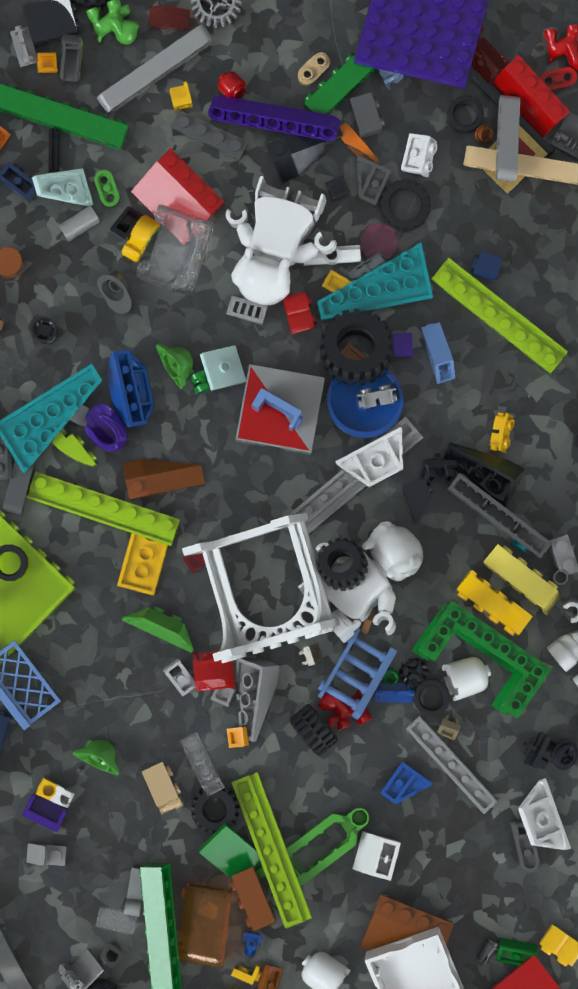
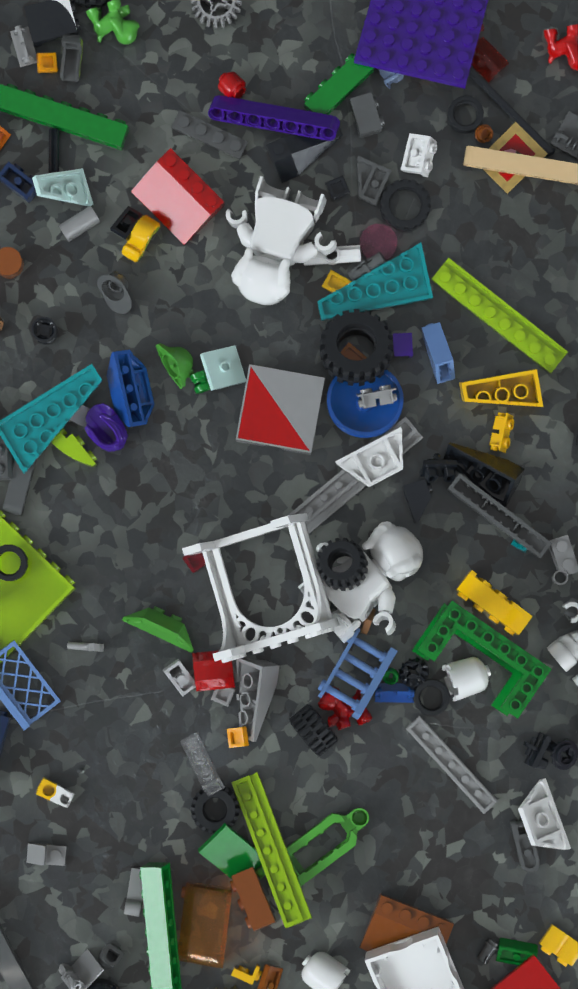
dark purple panel [22,793,68,832] -> none
lime plate [26,472,180,546] -> none
bright green hat [73,740,120,776] -> none
bright green plate [94,170,120,208] -> none
clear tile [95,907,137,935] -> none
light grey beam [97,24,214,114] -> none
yellow tile [117,533,168,596] -> none
dark orange wedge [122,459,205,500] -> none
clear windscreen [136,204,213,294] -> none
tan hinge [141,762,184,814] -> none
clear red slope [148,6,190,30] -> none
yellow panel [169,81,193,111] -> none
light grey slope [226,296,268,326] -> none
blue hinge [242,931,263,957] -> none
medium blue panel [252,388,303,431] -> none
red brick [283,291,317,335] -> none
tan plate [298,52,330,86] -> none
dark tan tile [299,643,324,666] -> none
orange sticker [340,122,379,163] -> none
white slope [352,831,401,881] -> none
blue wing [380,762,433,804] -> none
dark tan tile [436,715,461,740] -> none
dark blue brick [471,251,503,281] -> none
light yellow wedge [483,544,561,615] -> none
red slope [492,55,571,138] -> none
light grey beam [495,95,520,181] -> none
red plate [540,67,577,90] -> none
none -> light grey bar [67,641,104,652]
none -> yellow wedge [459,369,543,407]

